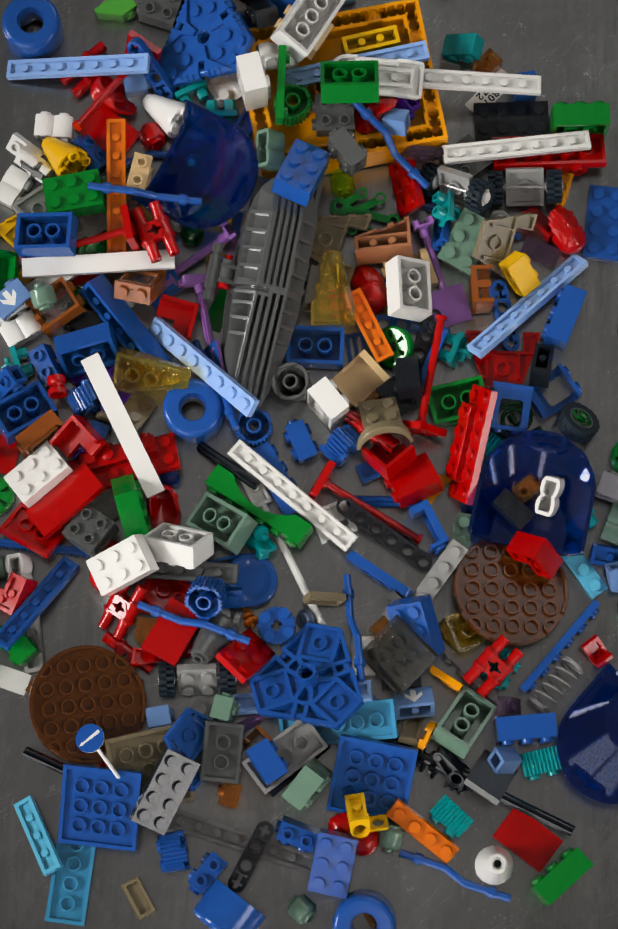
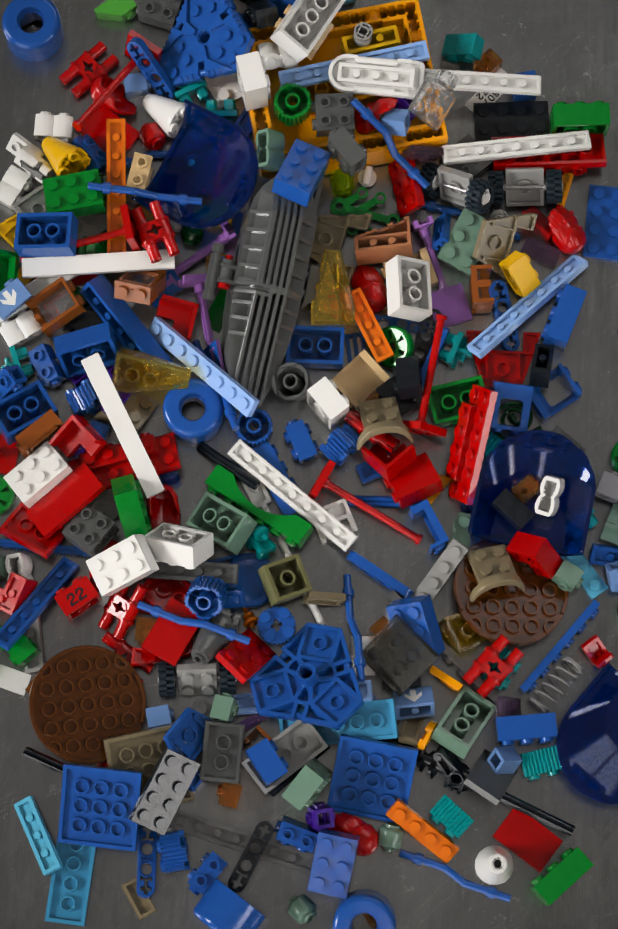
light blue plate [6,53,151,80] -> none
sand green head [30,282,57,312] -> none
red wheel [47,374,67,399] -> none
blue piece [76,724,120,779] -> none
green plate [275,45,290,125] -> none
sand blue plate [296,609,315,627] -> none
green brick [320,60,379,104] -> none
black beam [336,497,432,571] -> none
yellow piece [344,792,389,838] -> none
teal hips [432,190,461,228] -> none
black wheel [556,402,600,444] -> none
none -> red brick [54,576,102,621]
none -> blue beam [136,825,157,899]
none -> olive brick [257,554,312,607]
none -> dark purple brick [305,802,335,832]
none -> light grey wheel [353,22,373,47]
none -> white plate [358,166,377,187]
none -> clear plate [408,69,458,131]
none -> dark tan piece [467,544,525,602]
none -> sand green brick [551,559,585,592]

